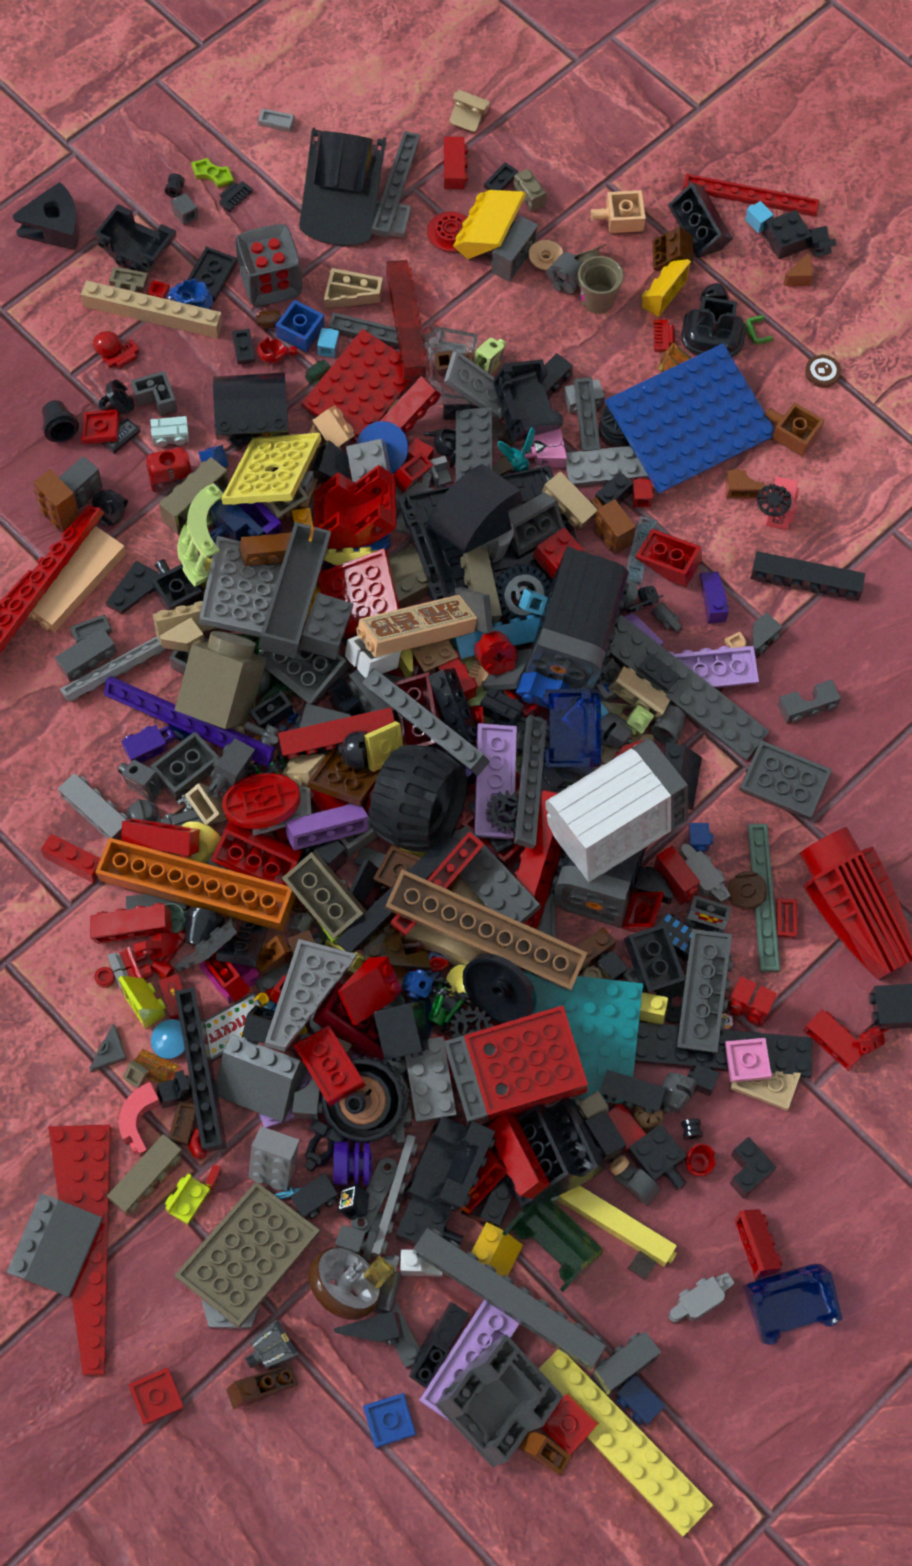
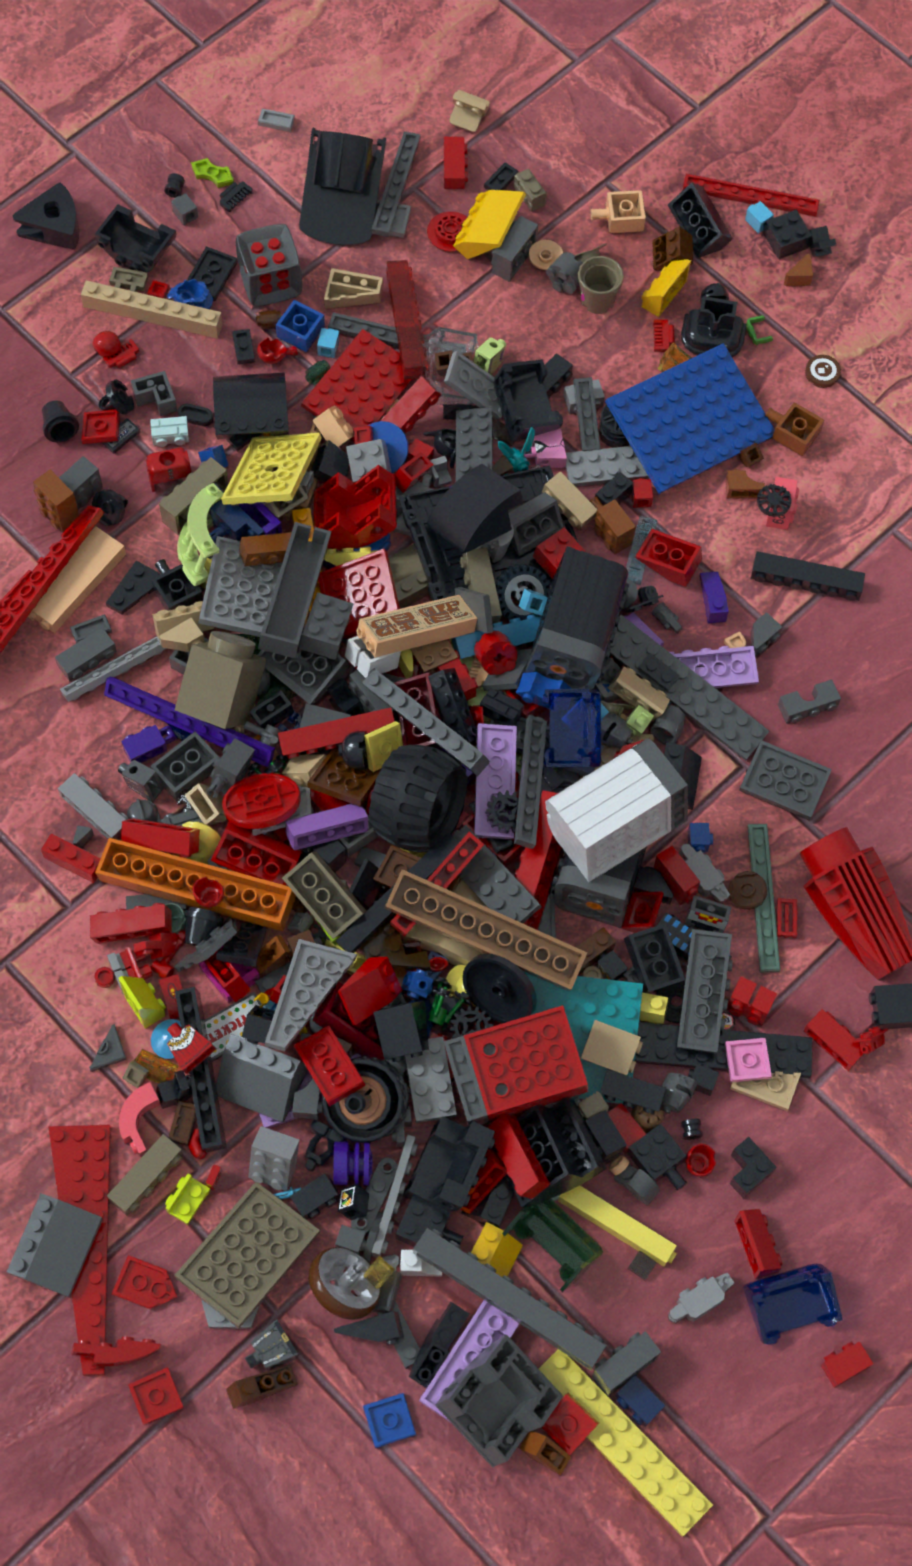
none -> red slope [71,1336,160,1367]
none -> dark grey slope [73,825,94,848]
none -> red tile [111,1255,178,1309]
none -> red torso [167,1023,217,1074]
none -> black tile [178,404,213,427]
none -> red hair [193,877,224,908]
none -> red tile [353,426,373,445]
none -> tan brick [581,1020,643,1076]
none -> reddish brown brick [739,442,764,467]
none -> red brick [821,1341,873,1388]

